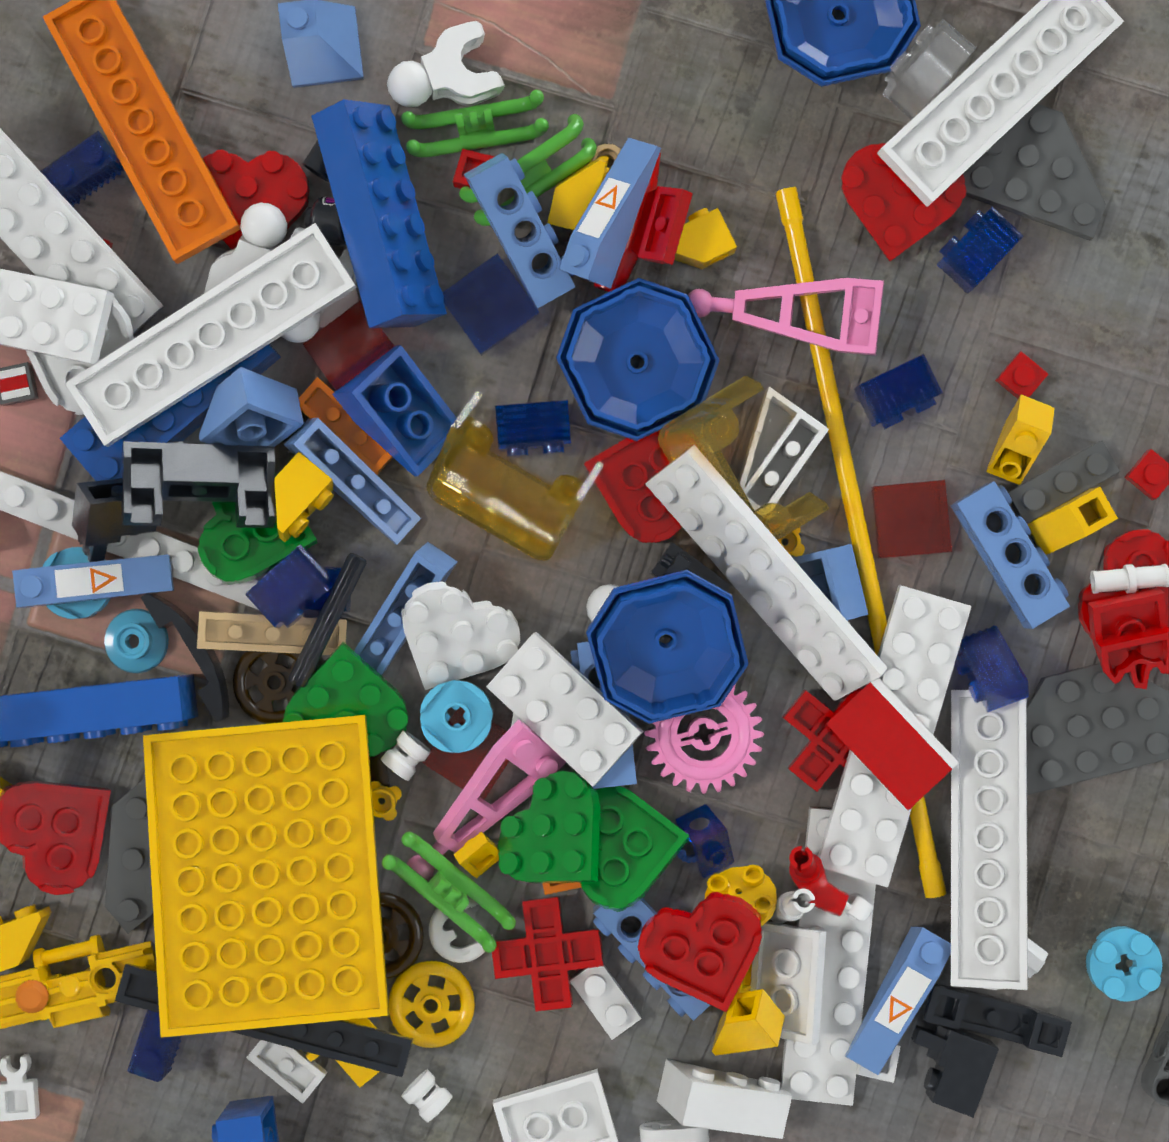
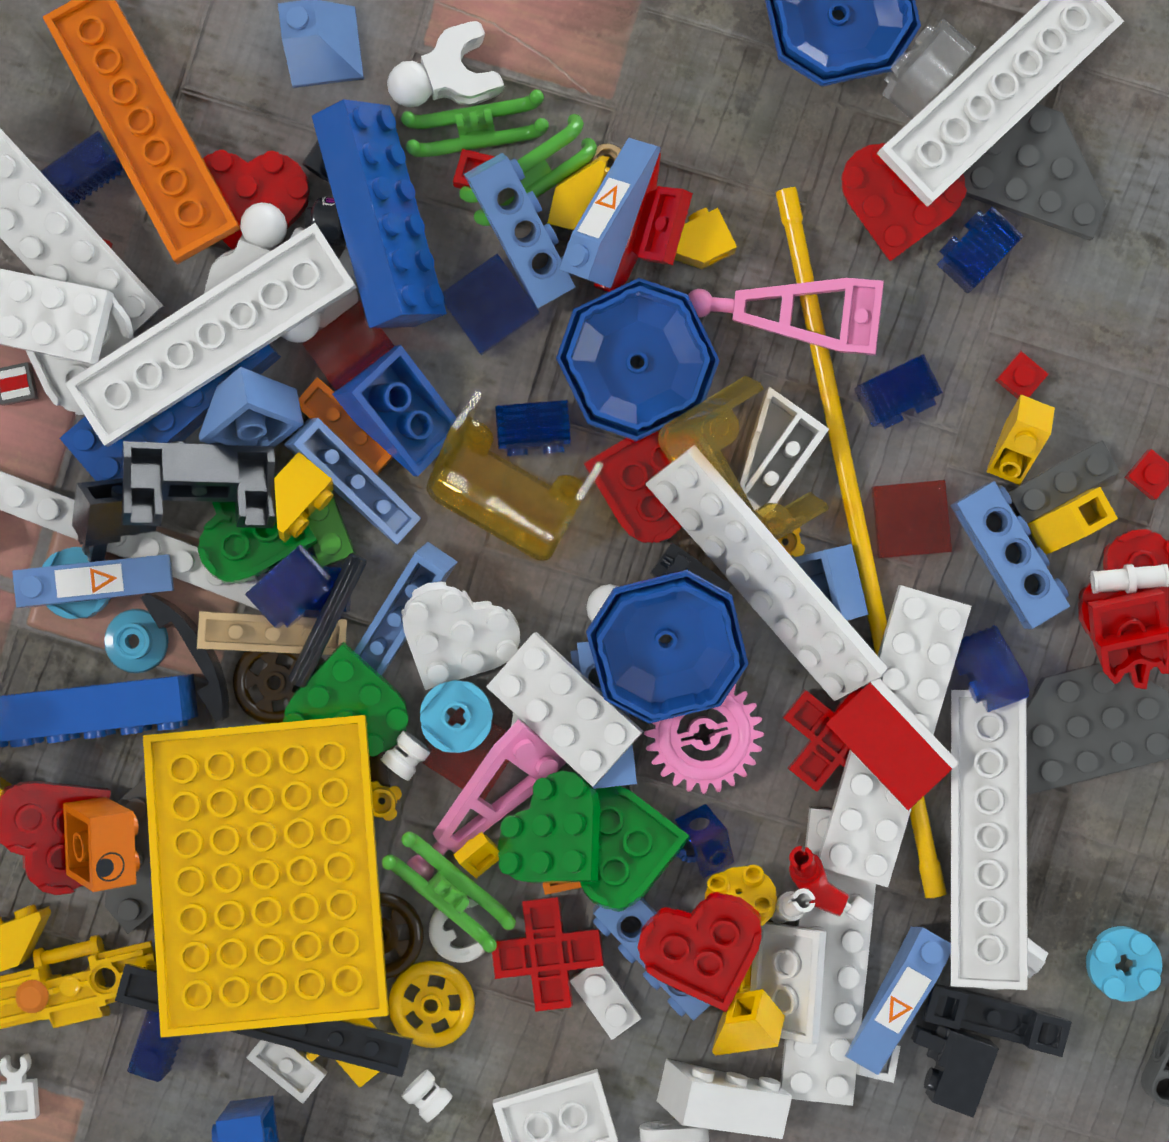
none -> orange brick [63,797,140,892]
none -> bright green plate [307,492,356,567]

